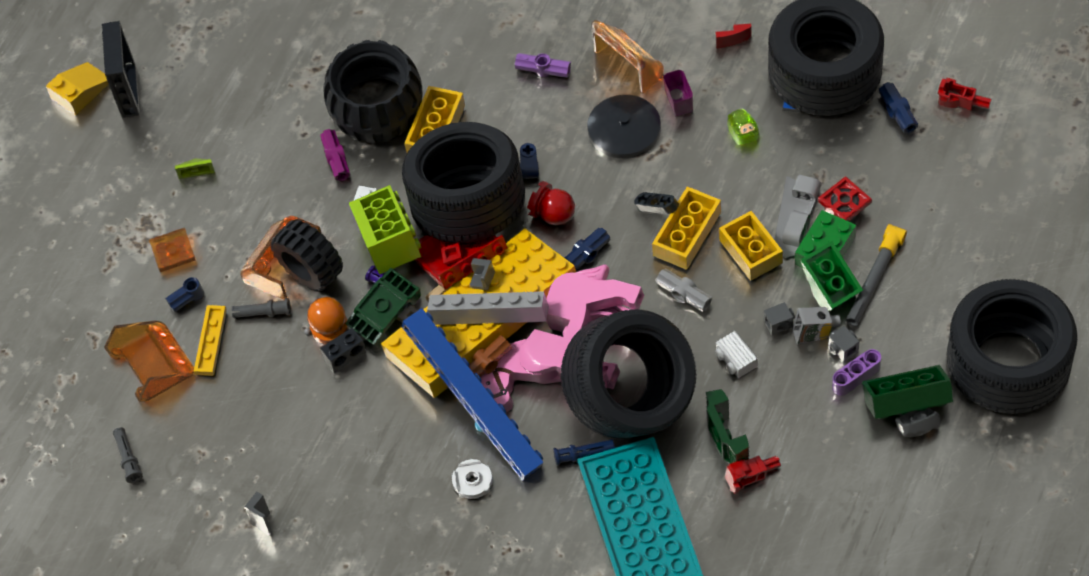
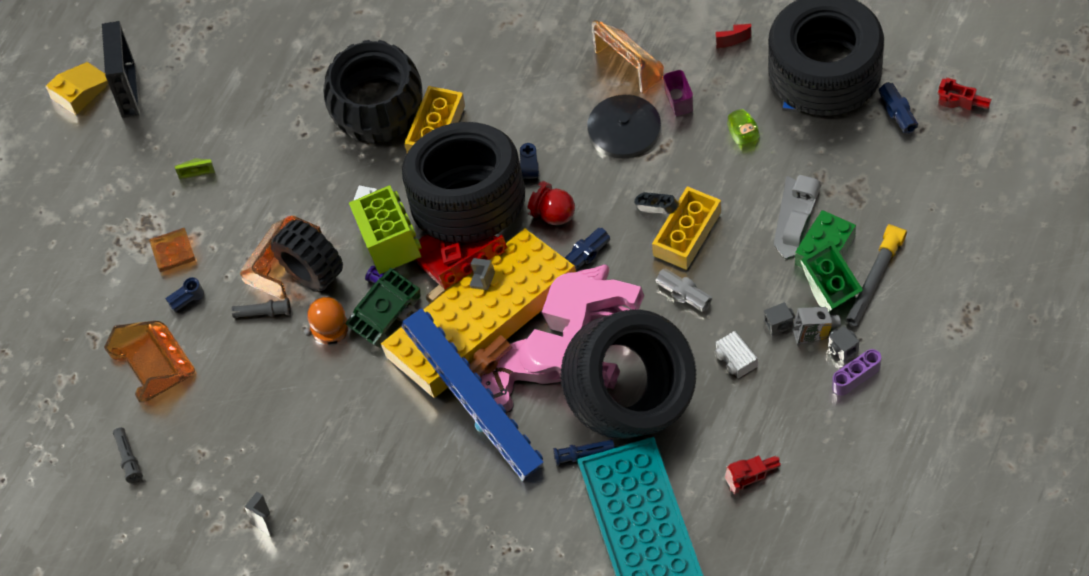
yellow plate [194,305,227,376] -> none
magenta piece [320,129,351,182] -> none
black brick [320,328,366,373] -> none
light grey brick [427,291,549,325] -> none
white plate [452,459,493,499] -> none
medium lavender piece [515,53,571,78] -> none
dark green plate [706,389,749,464] -> none
yellow brick [719,211,783,281] -> none
red piece [818,176,872,221] -> none
dark green brick [862,365,953,419] -> none
dark grey piece [896,408,941,437] -> none
black tyre [947,279,1078,414] -> none

